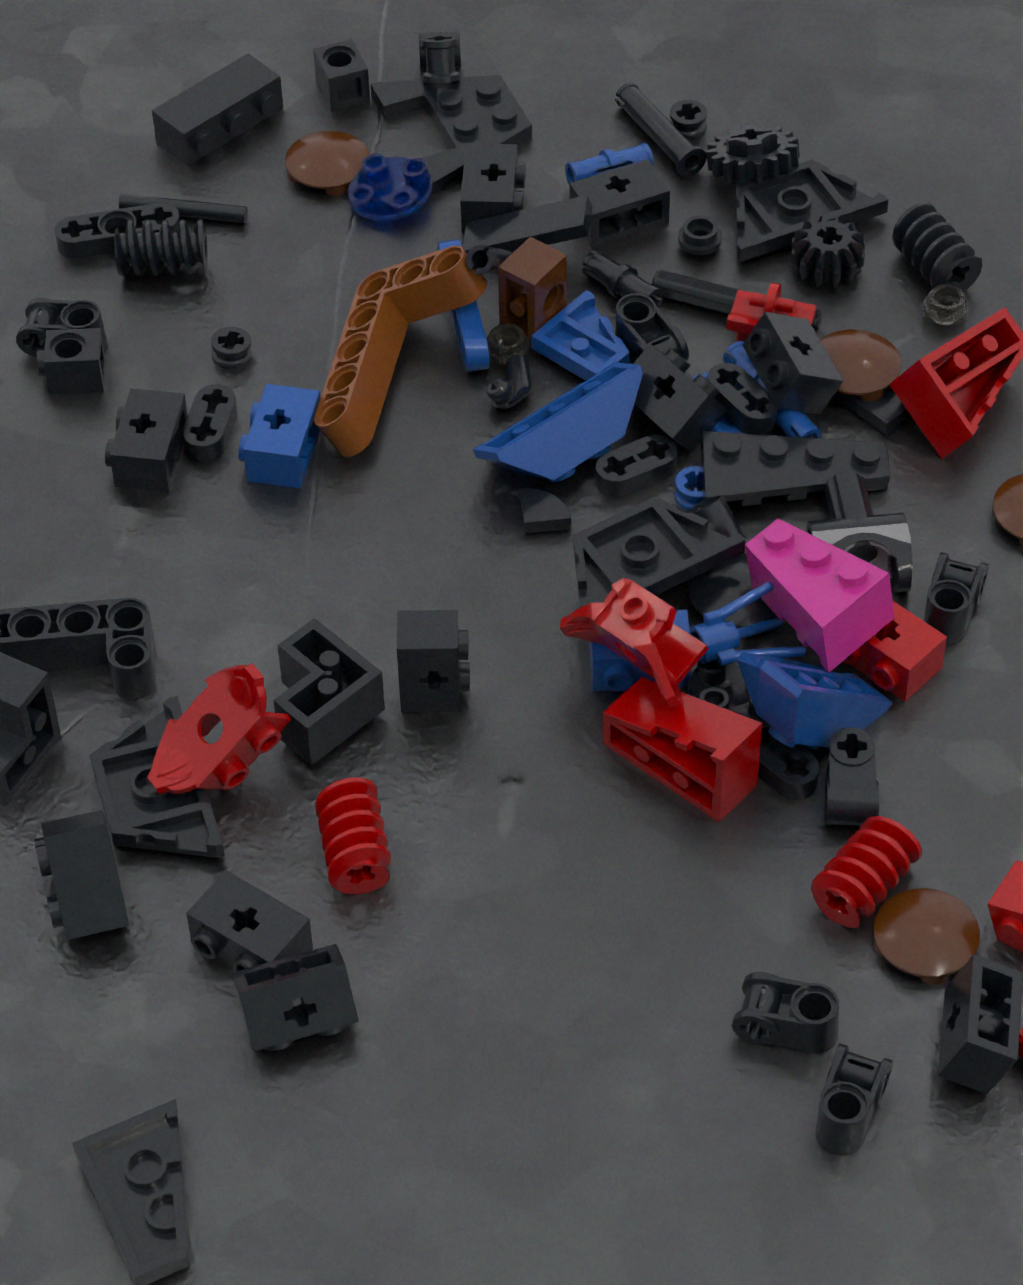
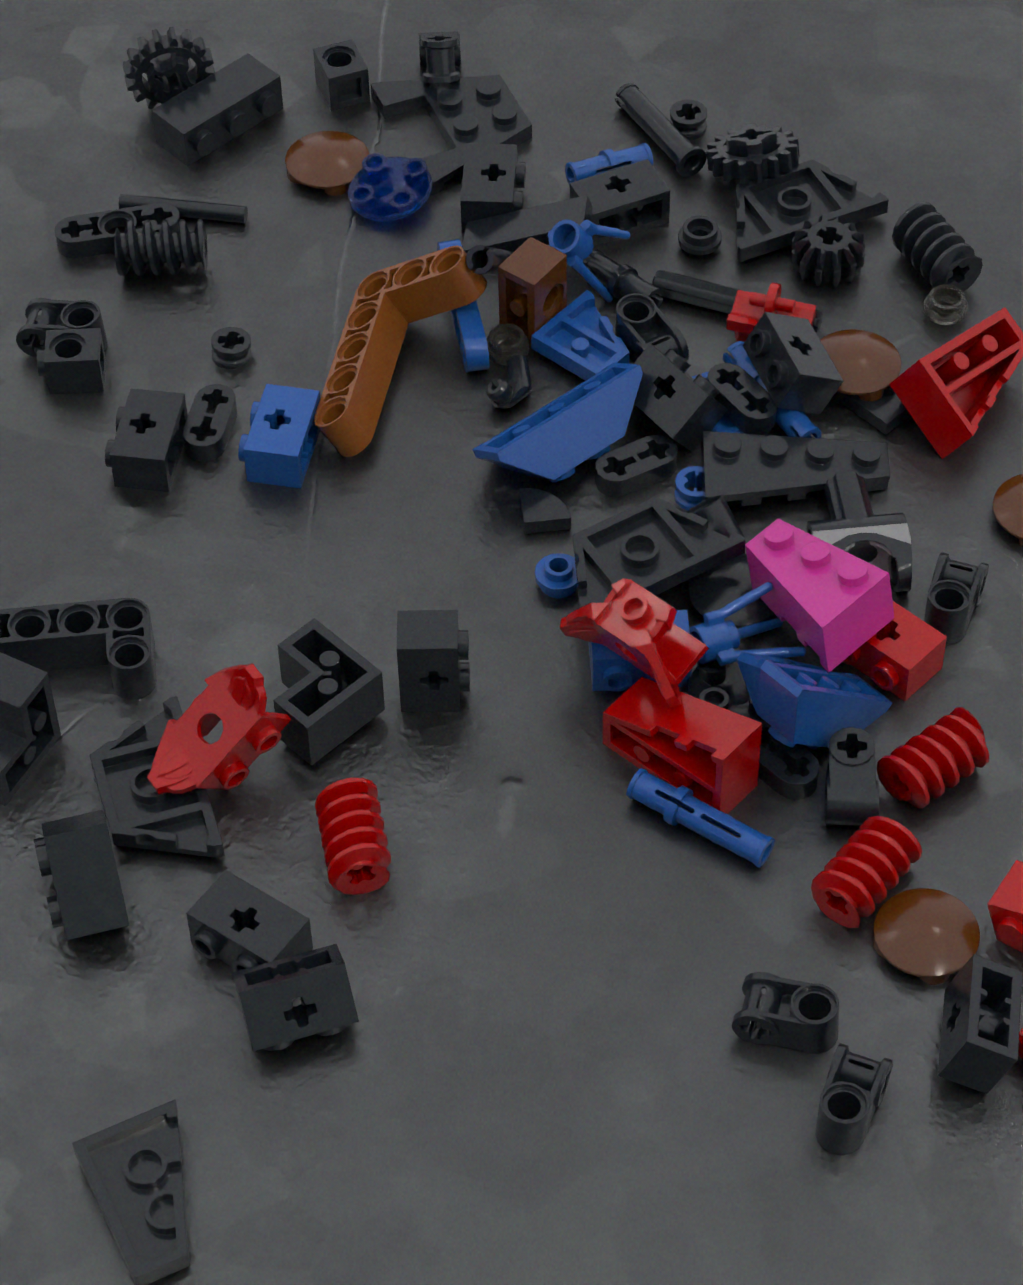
none -> black gear [123,27,215,110]
none -> blue plate [535,553,577,598]
none -> blue plant [548,219,630,302]
none -> blue pin [626,768,775,868]
none -> red piece [876,707,990,809]

